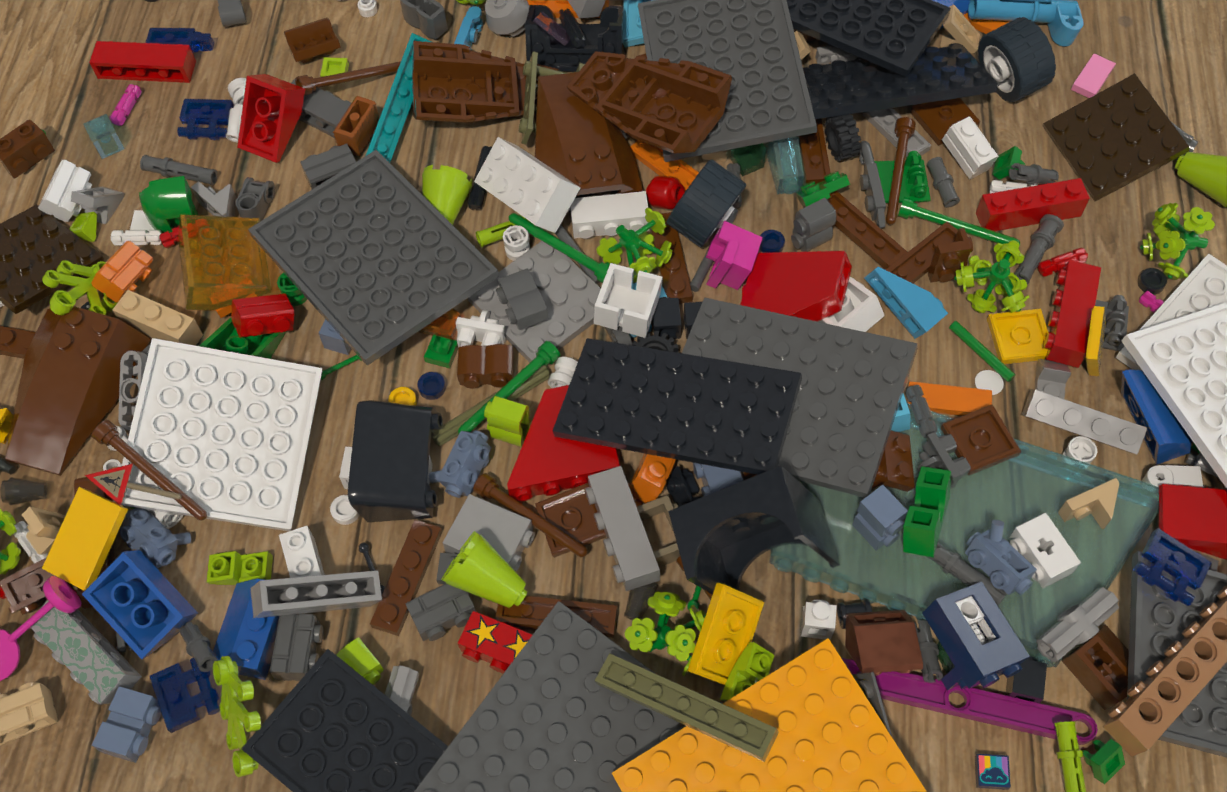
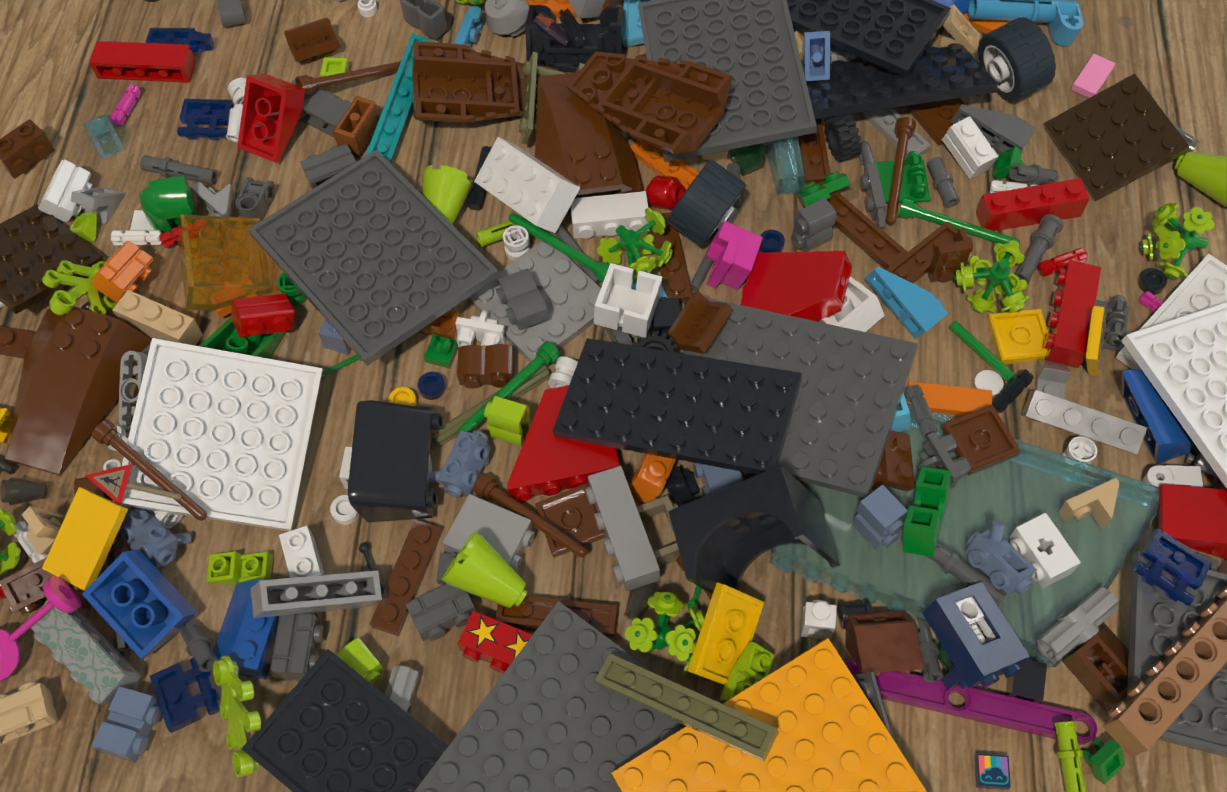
none -> reddish brown bracket [668,291,732,354]
none -> medium blue slope [802,31,830,81]
none -> dark grey slope [950,105,1036,154]
none -> black axle [992,369,1034,413]

